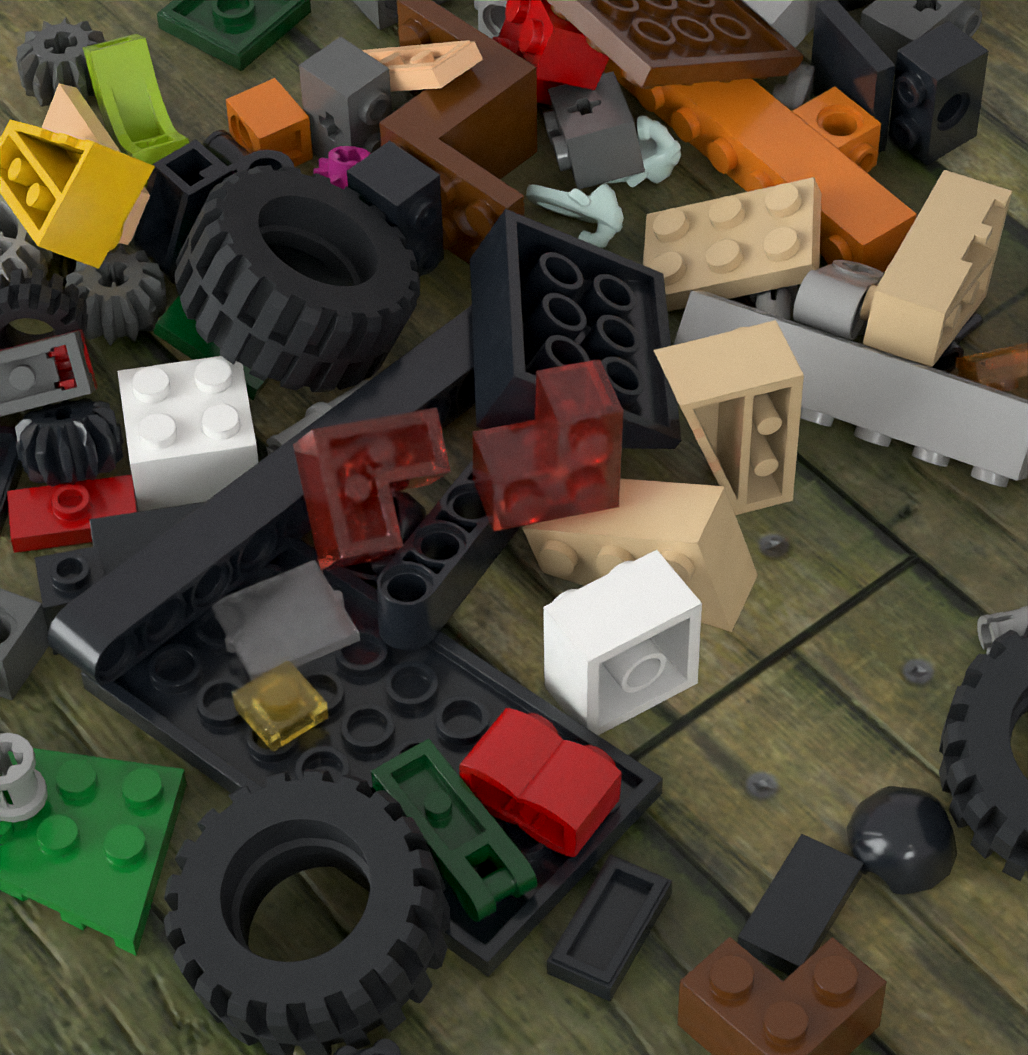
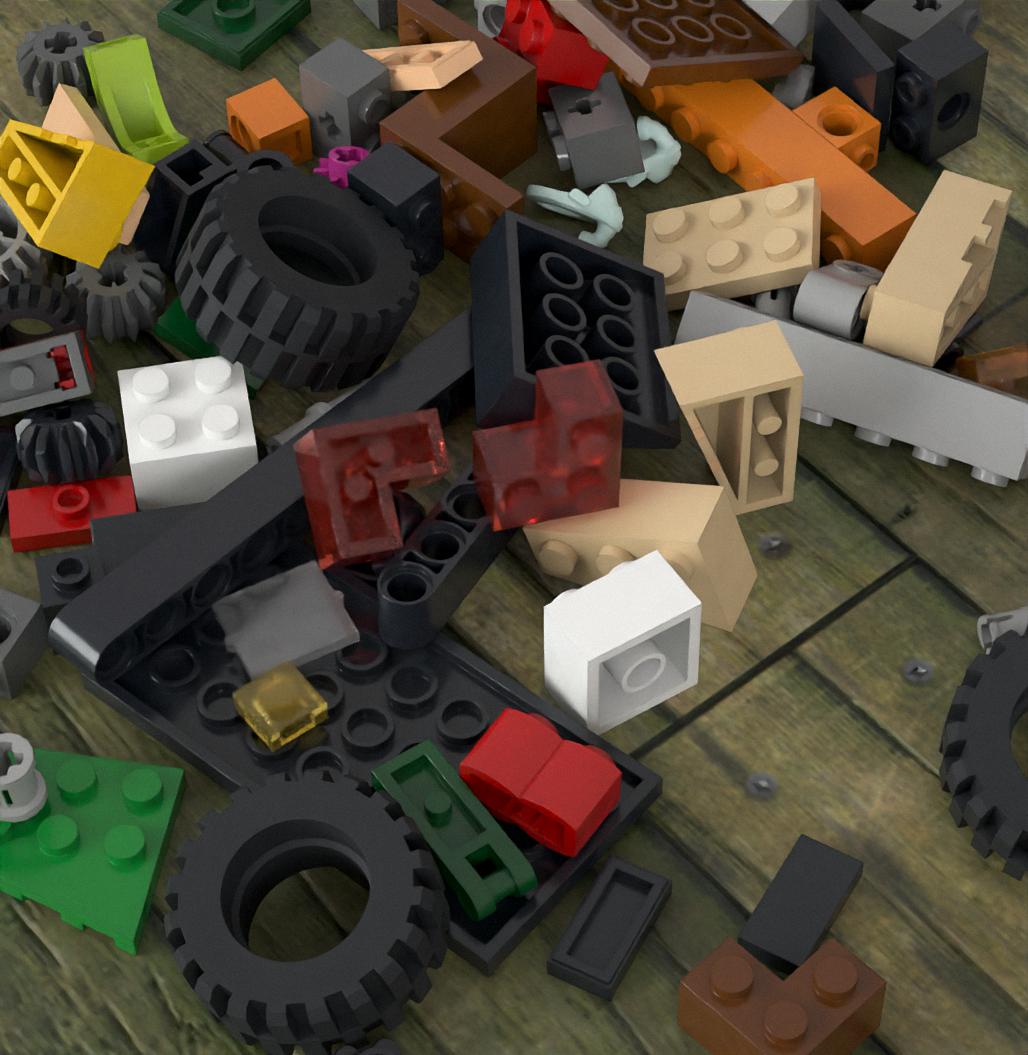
black hair [847,786,958,895] -> none

